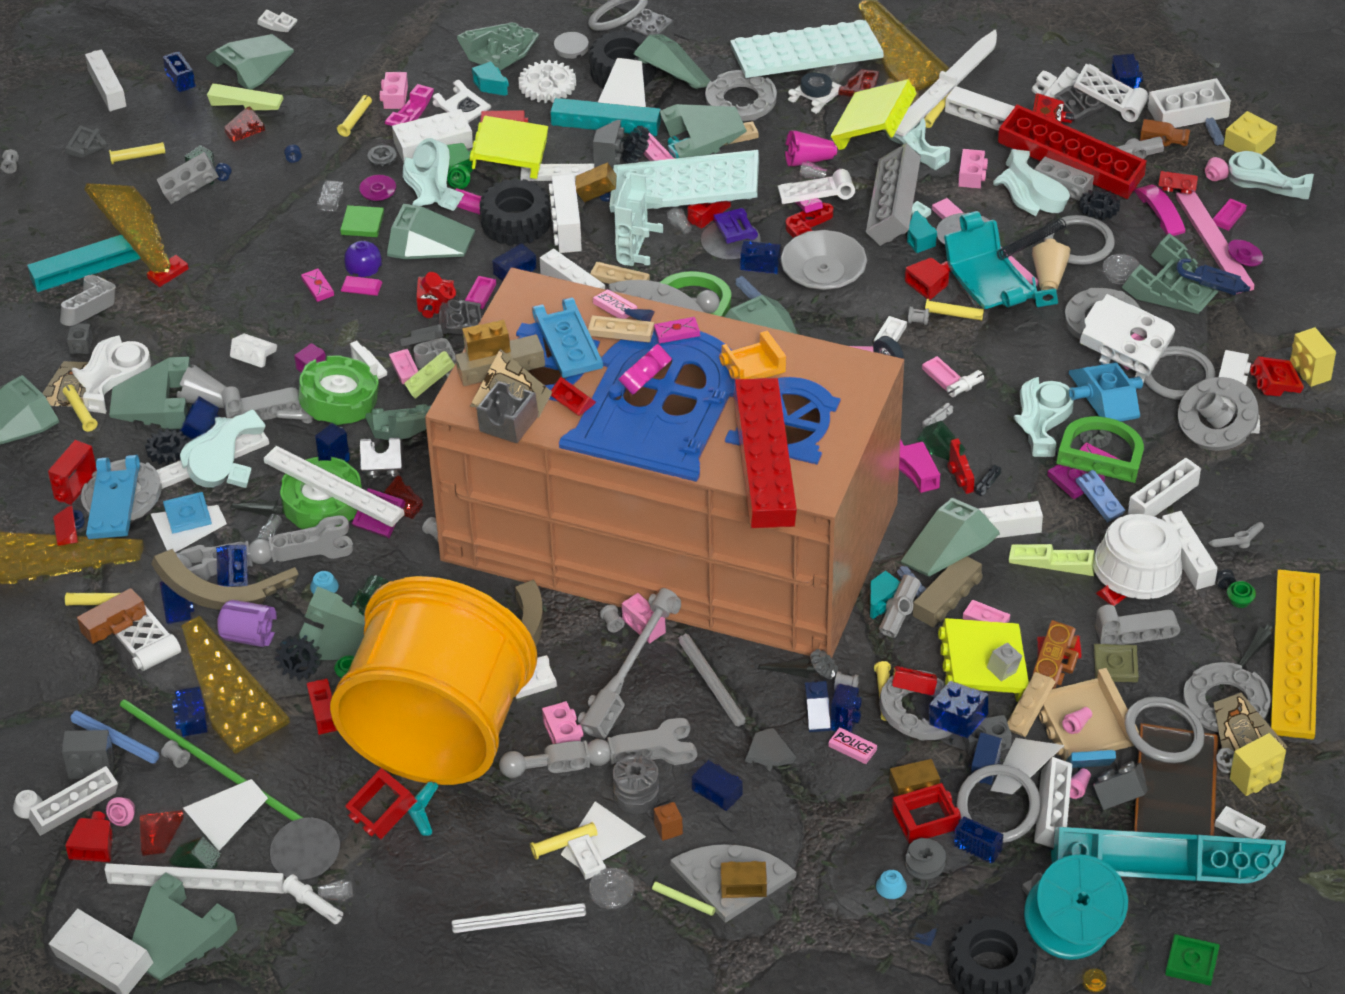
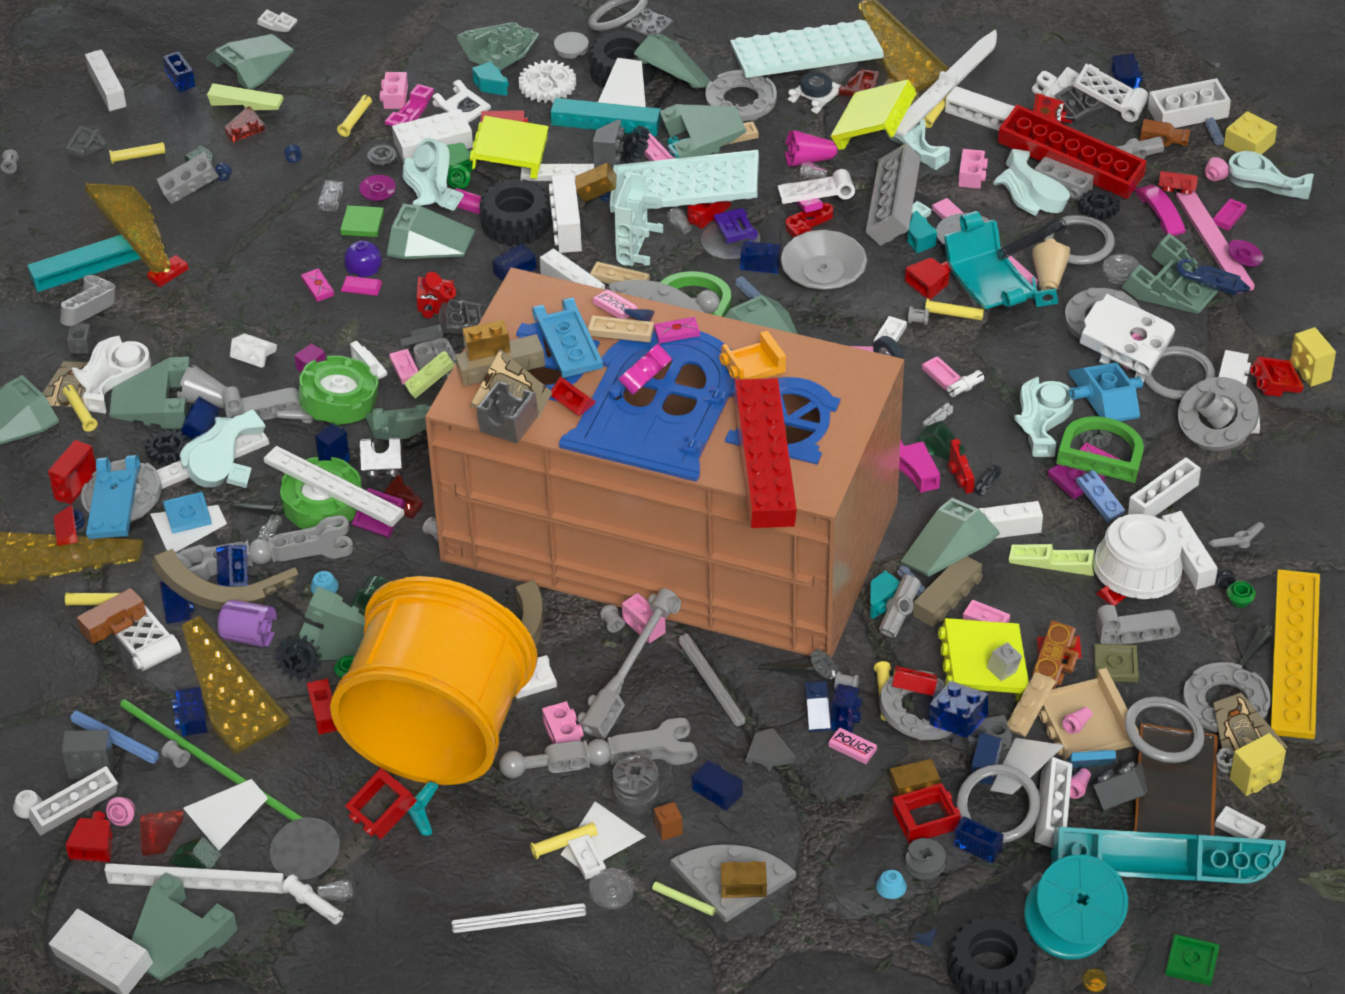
dark pink tile [465,276,496,309] -> none

